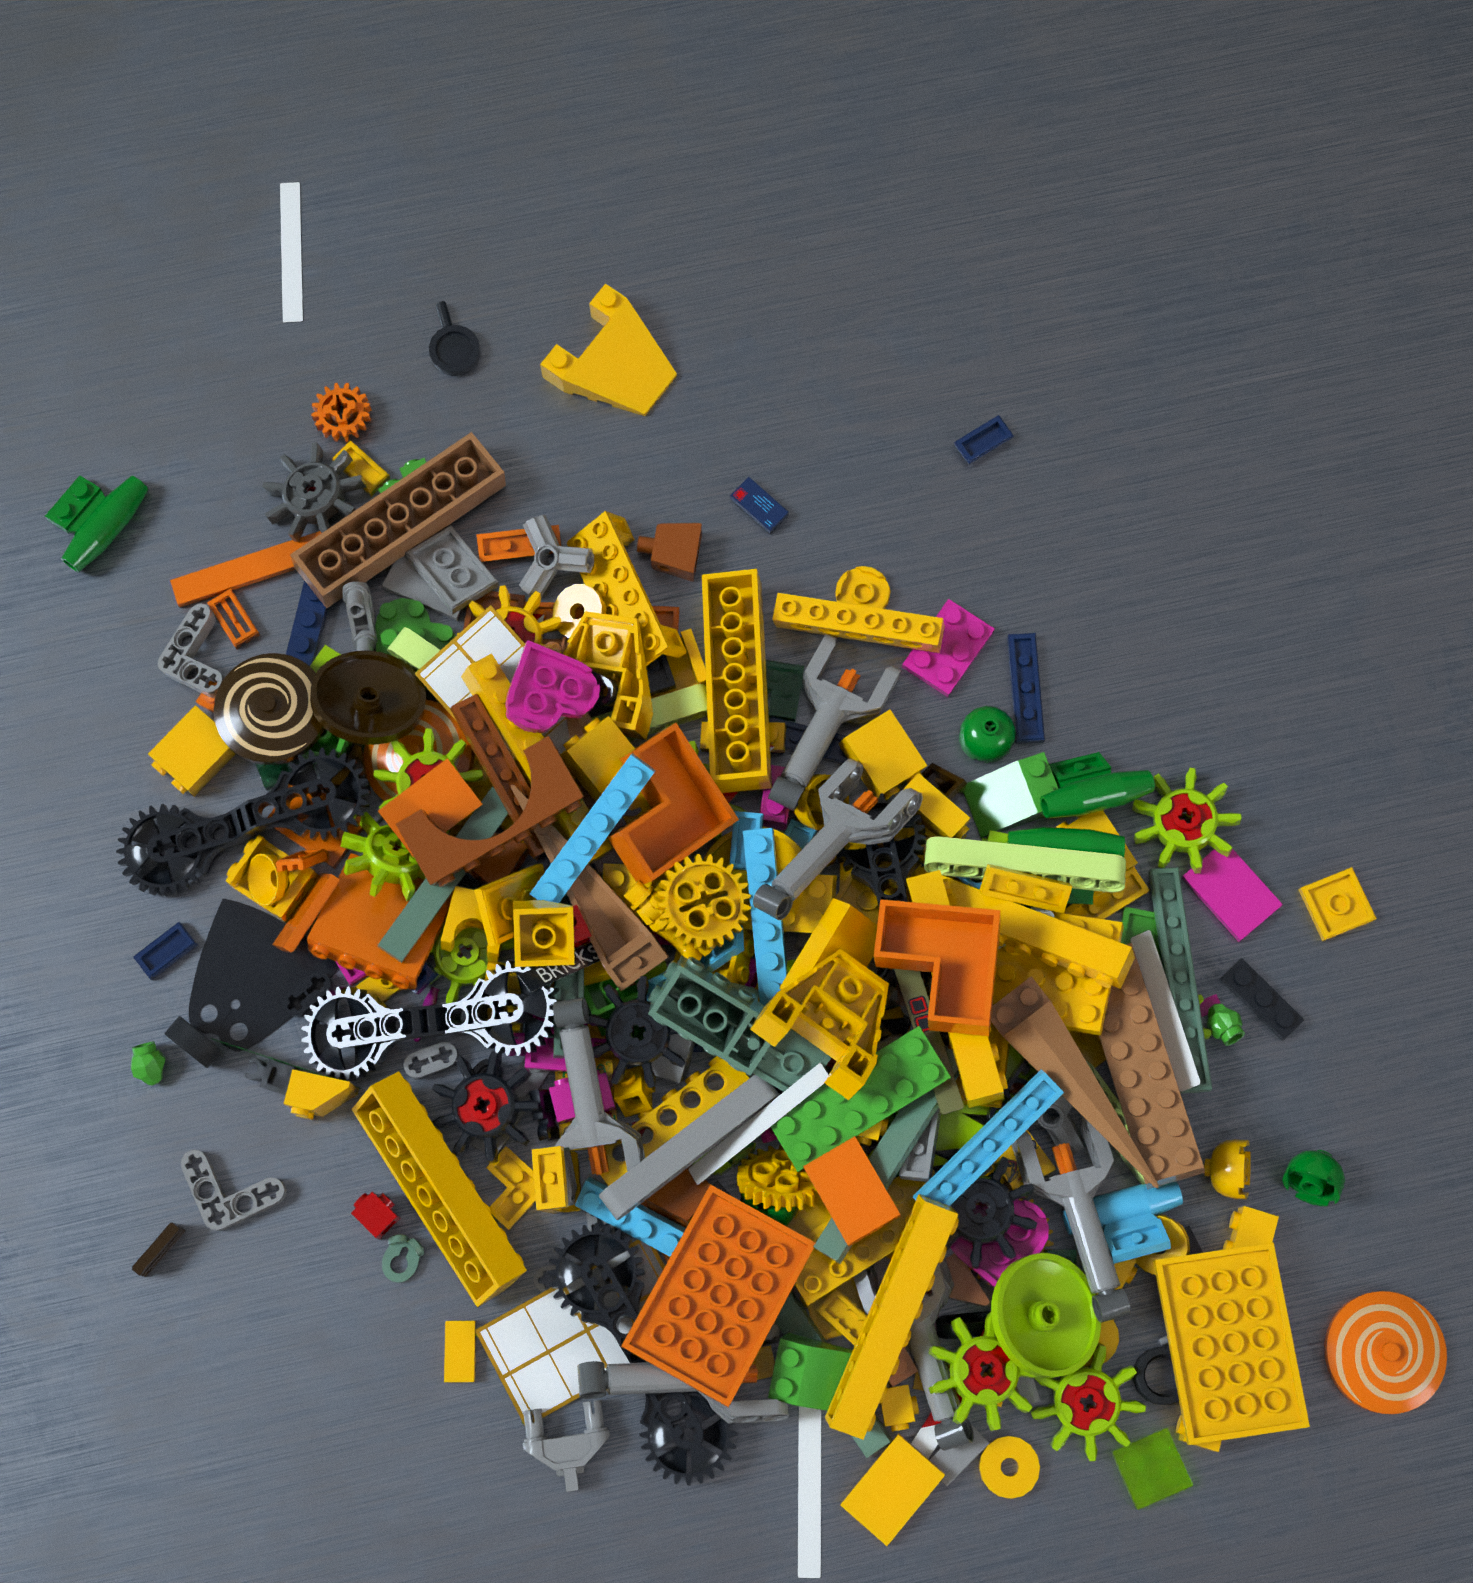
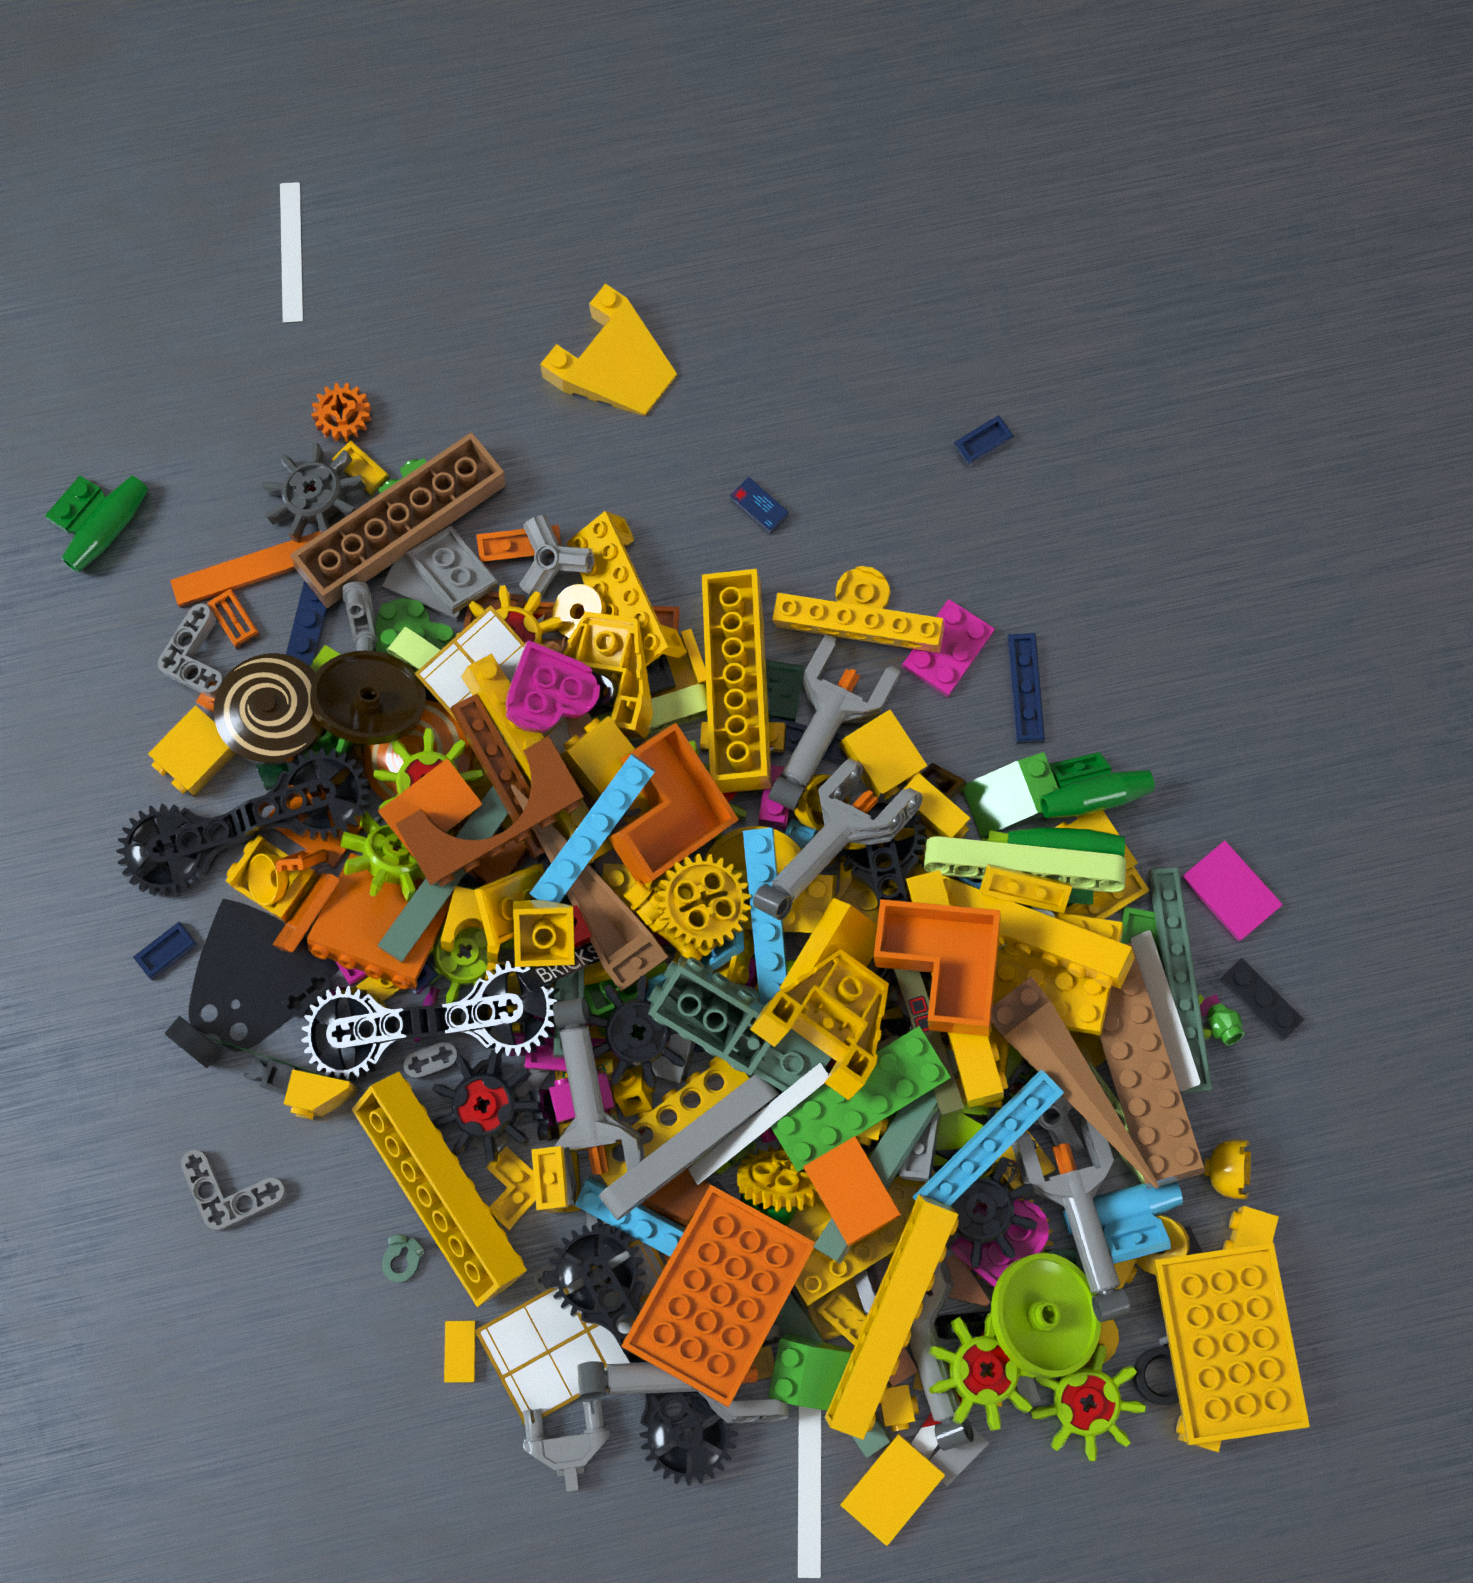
bright green rock [130,1041,166,1086] -> none
dark brown tile [132,1222,186,1277] -> none
red brick [351,1192,401,1240] -> none
black piece [429,301,481,376] -> none
dark orange torso [637,523,702,582] -> none
medium azure tile [729,811,764,870] -> none
green cylinder [959,706,1016,764] -> none
yellow tile [979,1436,1040,1499] -> none
clear neon green plate [1111,1428,1193,1510] -> none
lime gear [1132,768,1241,874] -> none
green cylinder [1282,1150,1345,1206] -> none
yellow tile [1298,867,1377,942] -> none
orange dish [1324,1291,1447,1414] -> none

